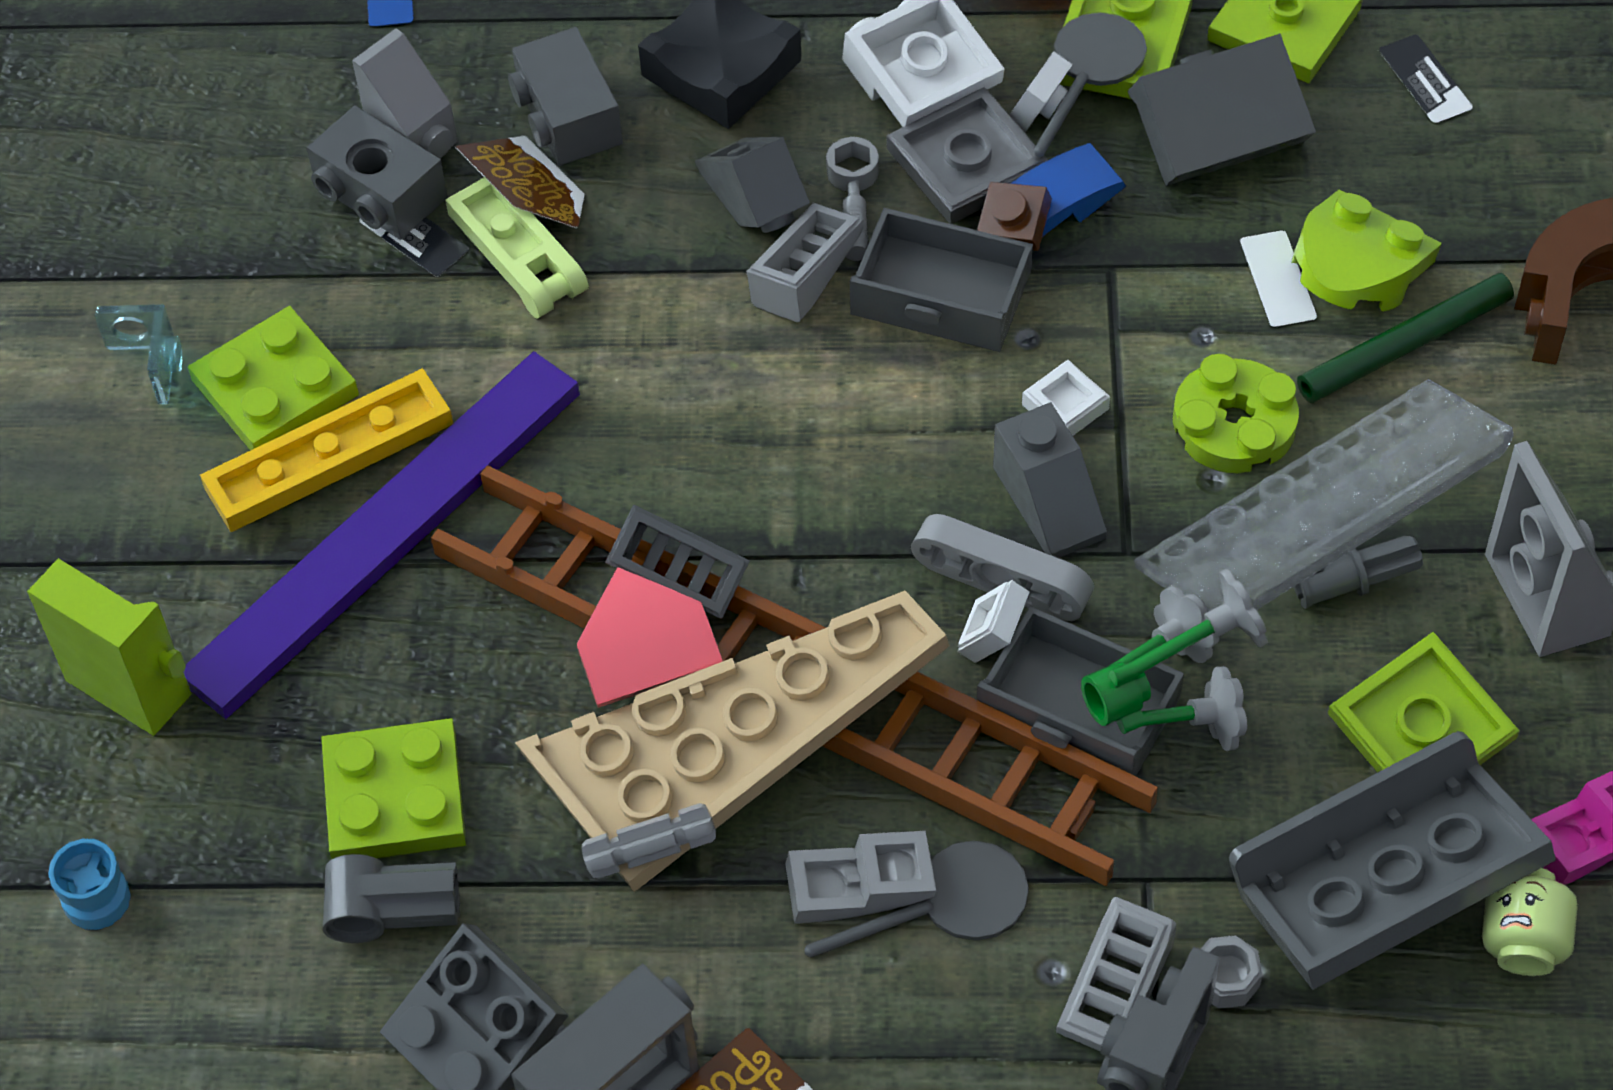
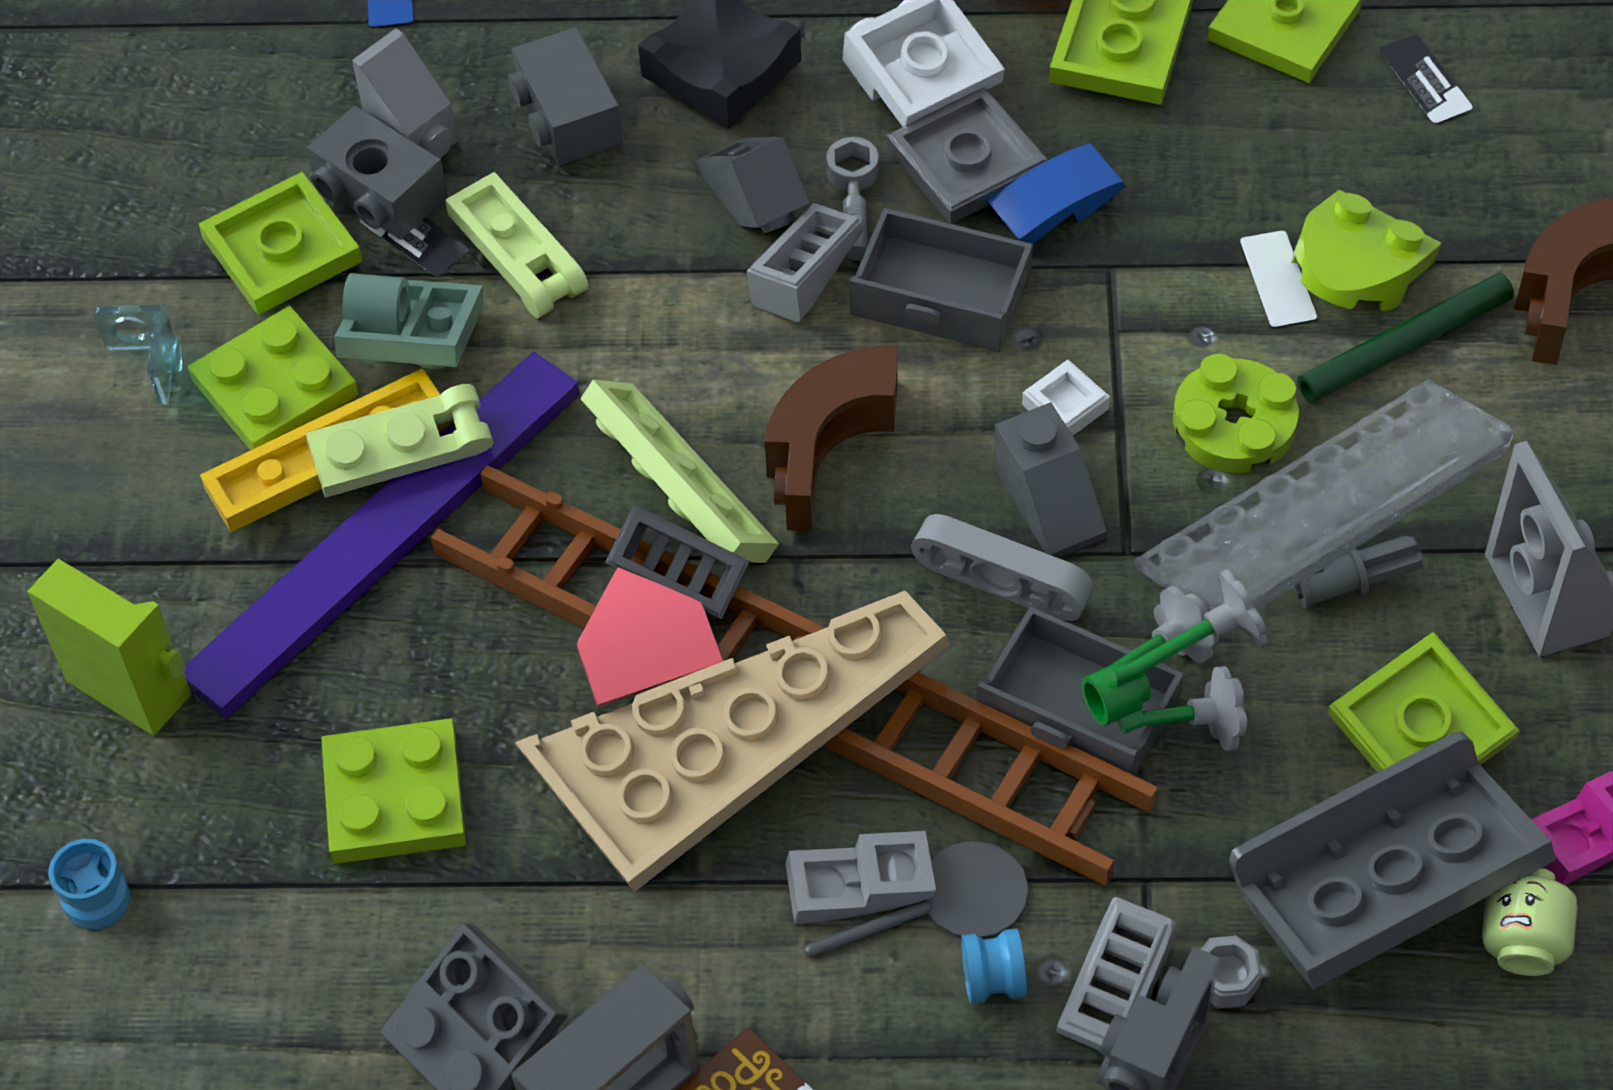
dark grey piece [323,854,460,943] -> none
sticker [456,136,585,228] -> none
light grey axle [582,803,716,879] -> none
white tile [957,580,1029,663] -> none
plate [977,182,1052,251] -> none
white plate [1009,51,1073,132] -> none
dark grey piece [1034,12,1147,157] -> none
dark grey container [1128,34,1316,186] -> none
none -> lime plate [198,172,363,315]
none -> yellowish green plate [306,384,494,498]
none -> sand green plate [334,273,484,369]
none -> yellowish green plate [580,380,779,563]
none -> reddish brown arch [764,346,898,531]
none -> dark azure wheel [961,928,1027,1004]

